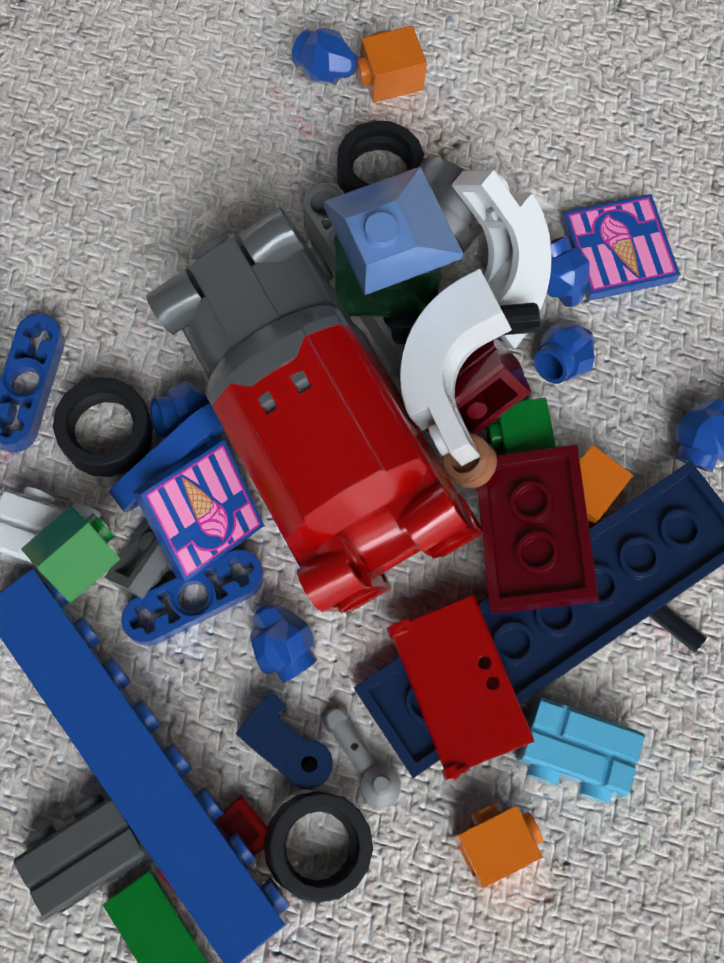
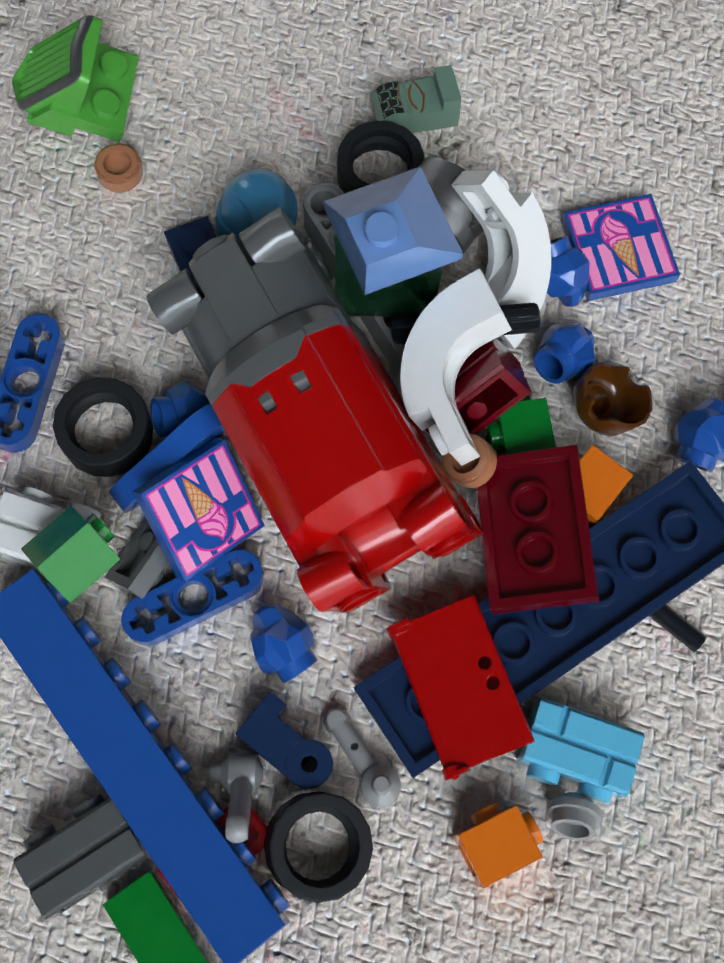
blue rock [292,28,357,85] -> none
orange brick [355,25,427,103] -> none
none -> bright green piece [12,15,139,142]
none -> nougat tile [94,144,143,193]
none -> dark blue plate [164,216,217,272]
none -> light grey piece [209,753,263,843]
none -> dark azure piece [215,168,298,239]
none -> sand green leg [370,65,462,133]
none -> light grey plate [547,792,603,841]
none -> reddish brown hair [572,362,653,436]

